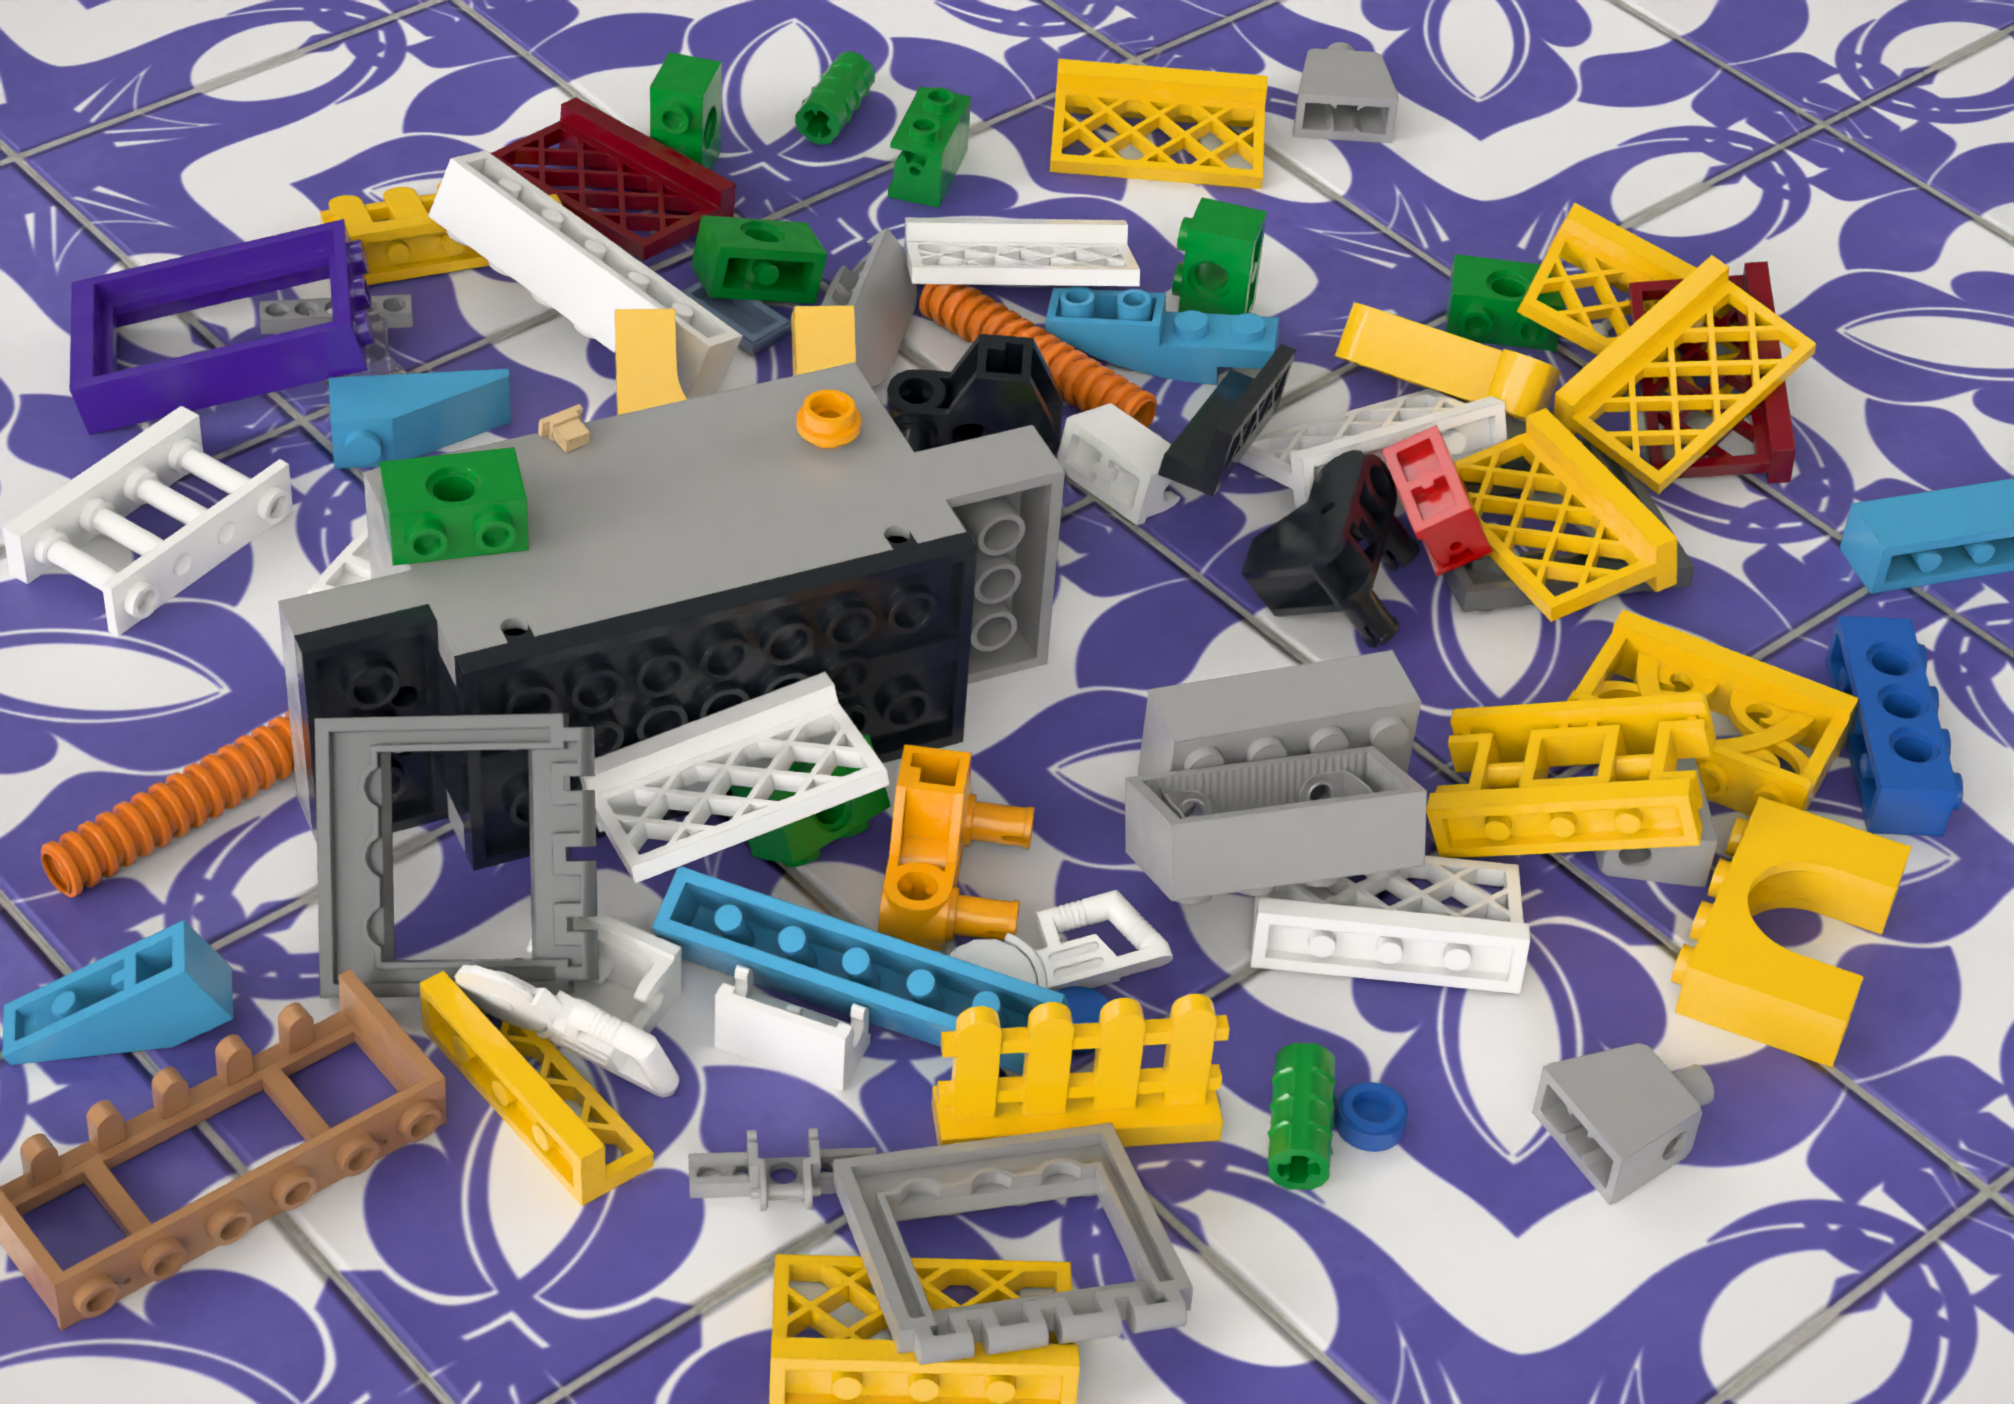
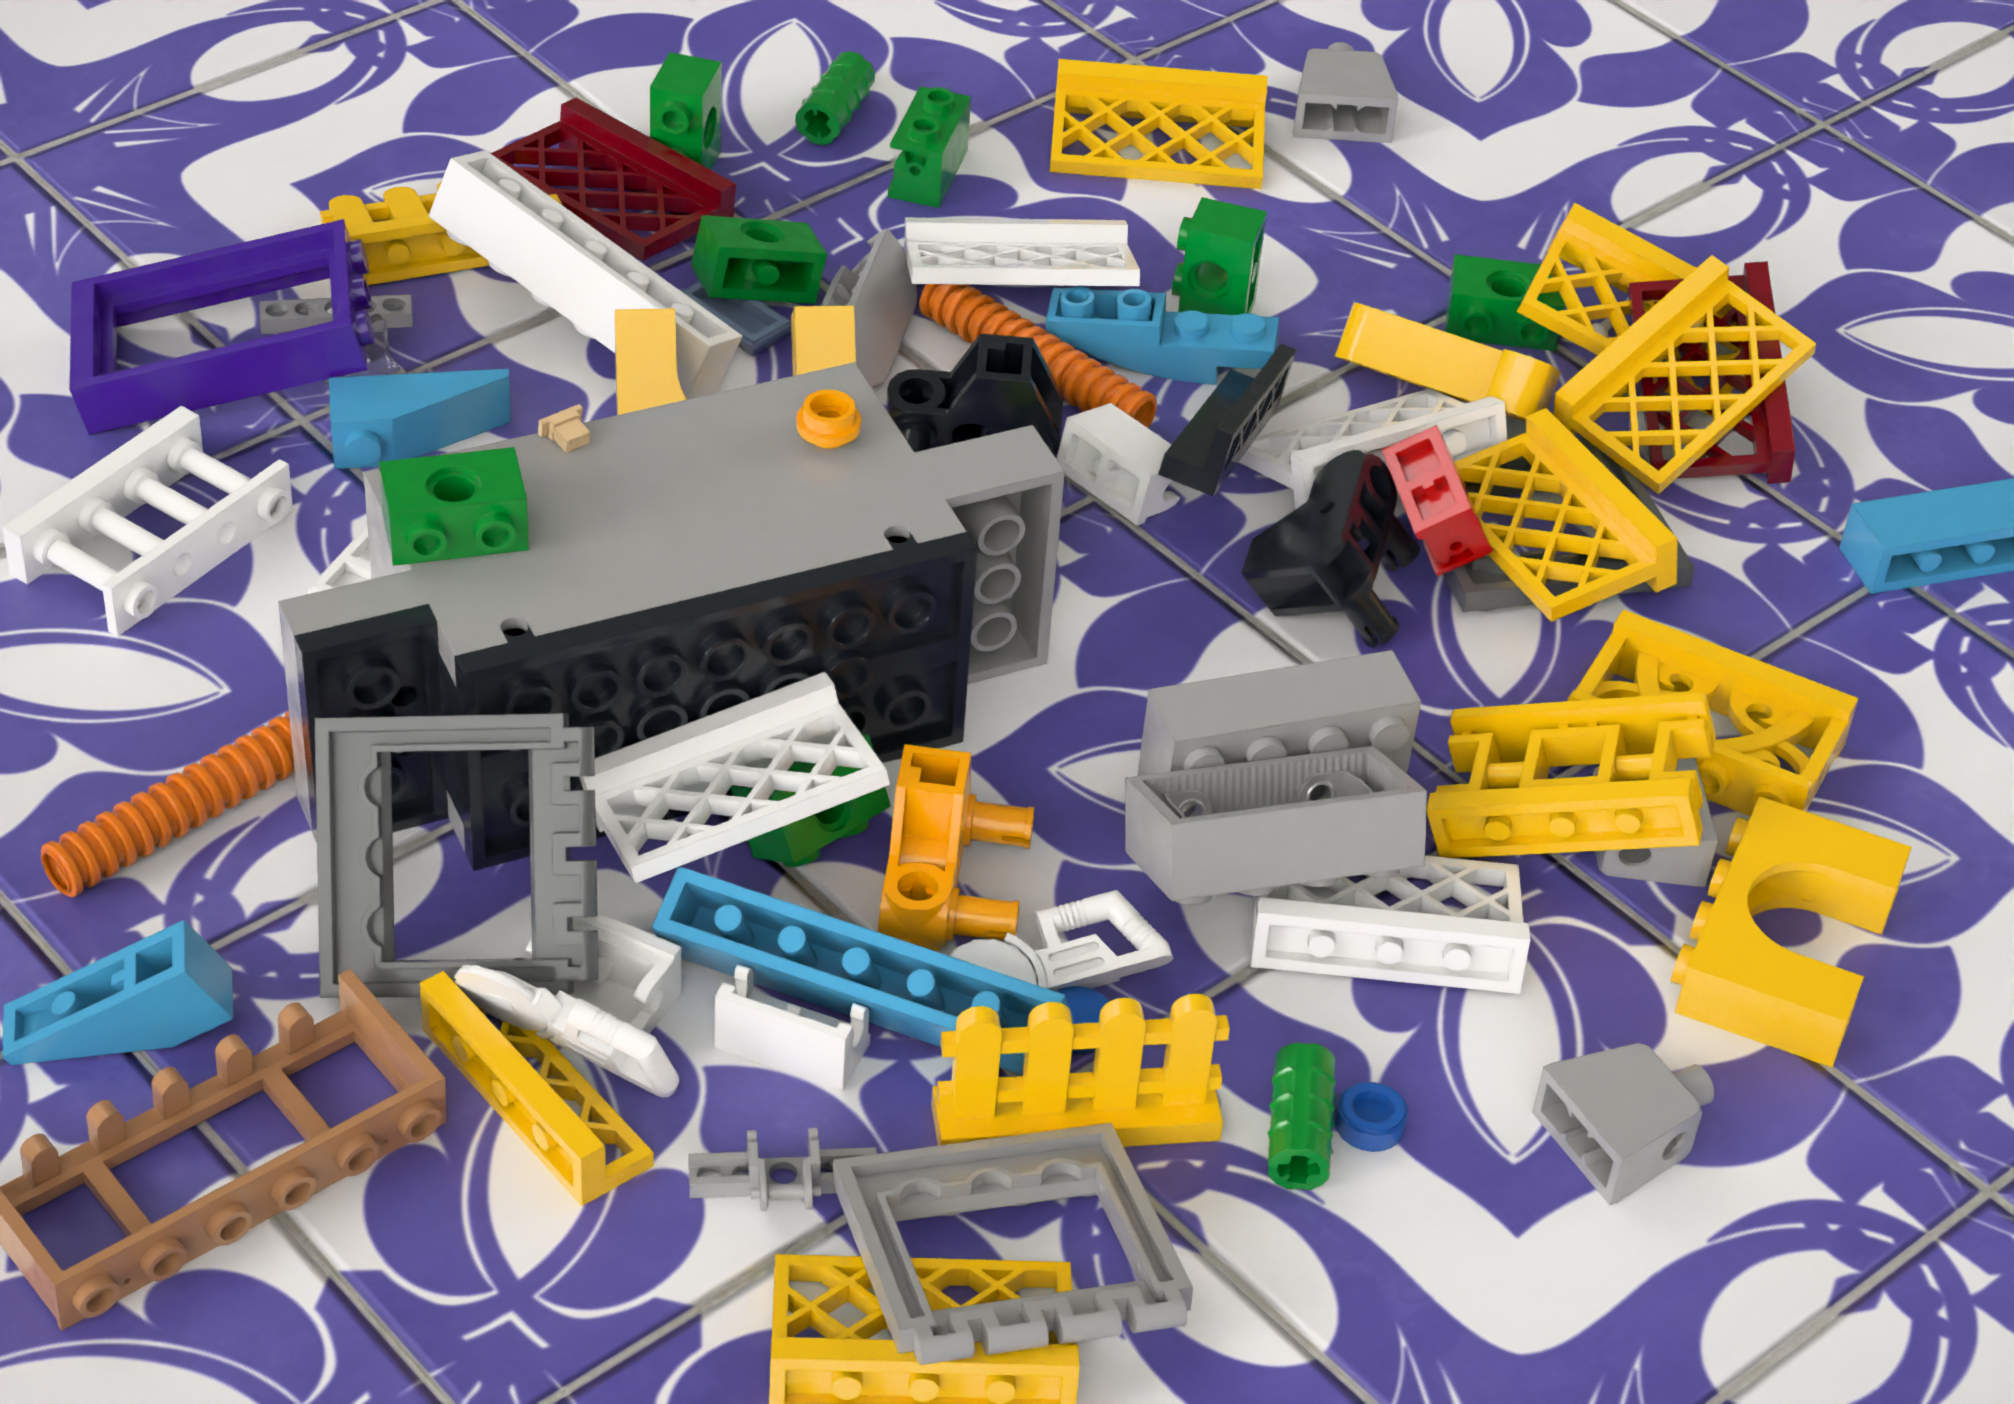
blue brick [1825,615,1963,836] -> none

